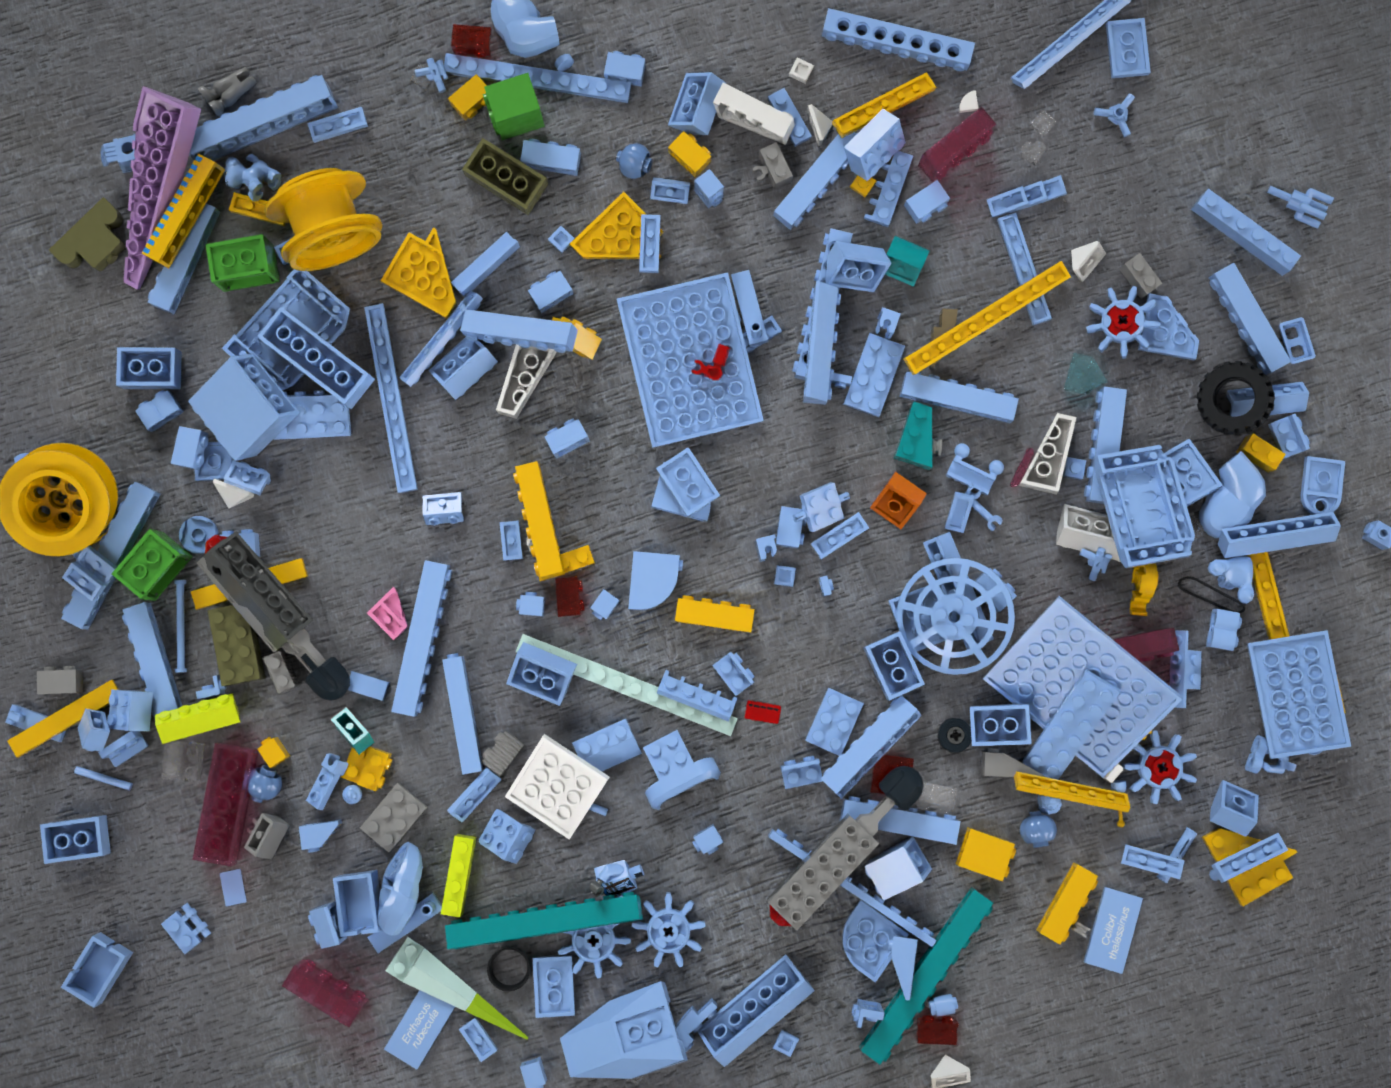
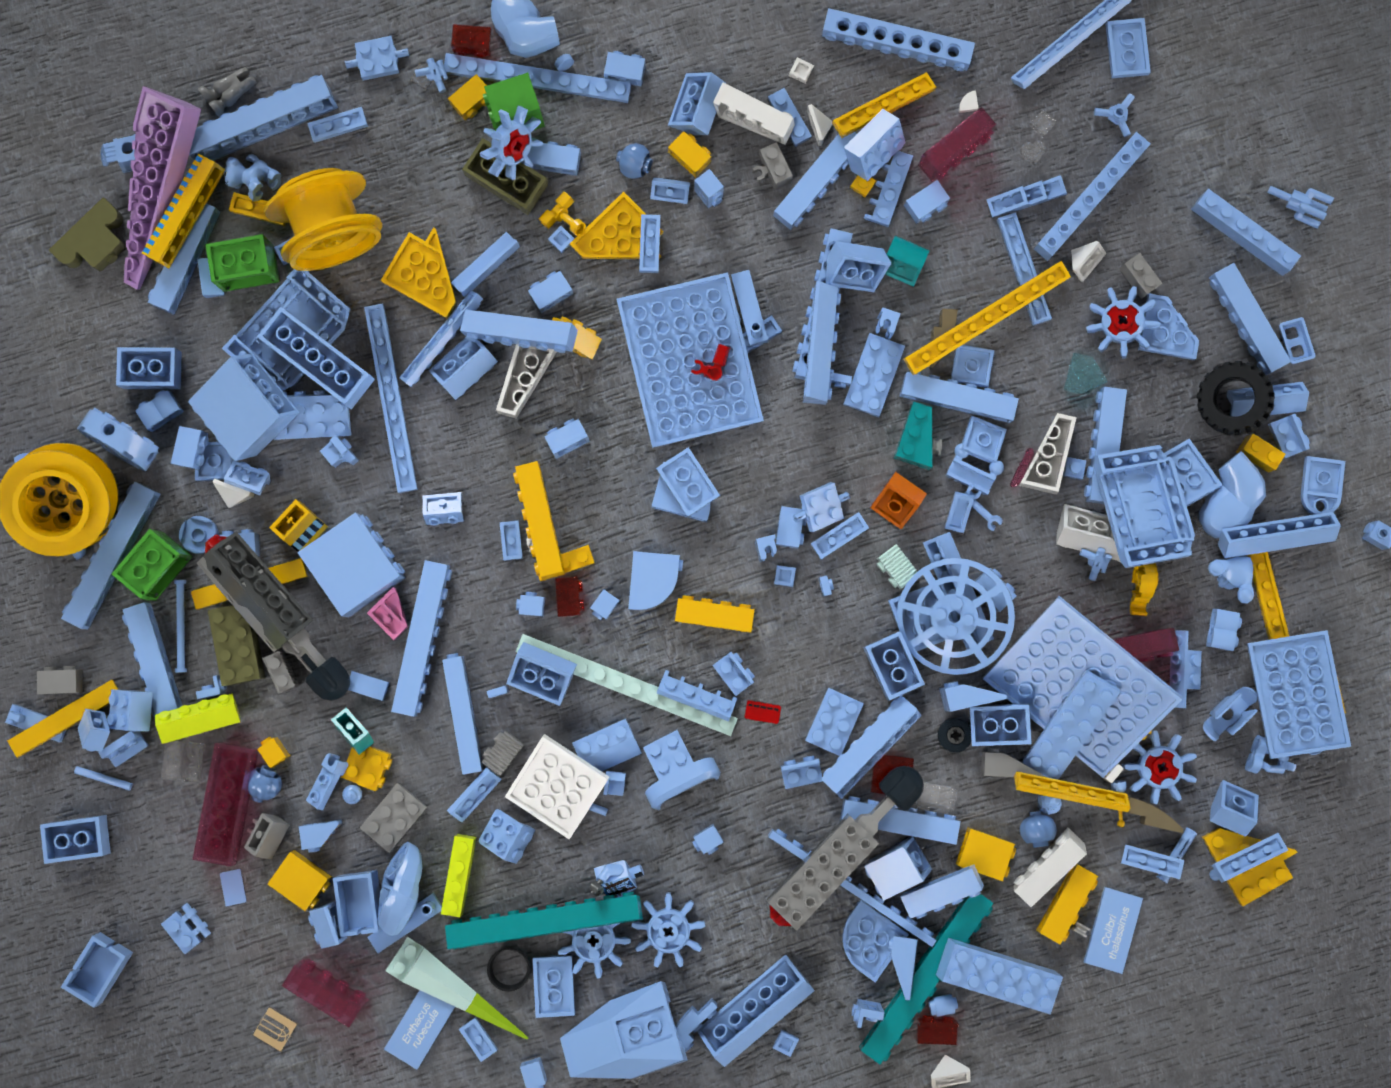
light blue slope [62,545,117,601] -> none
black piece [1178,576,1246,613] -> none
none -> light blue brick [77,408,159,472]
none -> light blue slope [197,258,225,298]
none -> piece [252,1006,298,1052]
none -> yellow brick [267,850,332,911]
none -> yellow slope [269,499,328,552]
none -> light blue brick [297,512,406,618]
none -> light blue brick [320,435,359,468]
none -> light blue plate [345,36,409,81]
none -> light blue gear [480,105,543,180]
none -> light blue tile [487,685,509,698]
none -> yellow bar [538,191,586,236]
none -> light blue panel [603,770,626,796]
none -> light aqua brick [877,544,917,589]
none -> light blue brick [901,864,984,919]
none -> light blue brick [936,938,1063,1015]
none -> light blue slope [939,681,1008,712]
none -> light blue tile [950,345,994,388]
none -> light blue tile [961,416,1007,463]
none -> white wedge [1014,827,1087,907]
none -> light blue brick [1034,132,1151,261]
none -> dark tan slope [1127,797,1183,833]
none -> light blue piece [1203,687,1258,741]

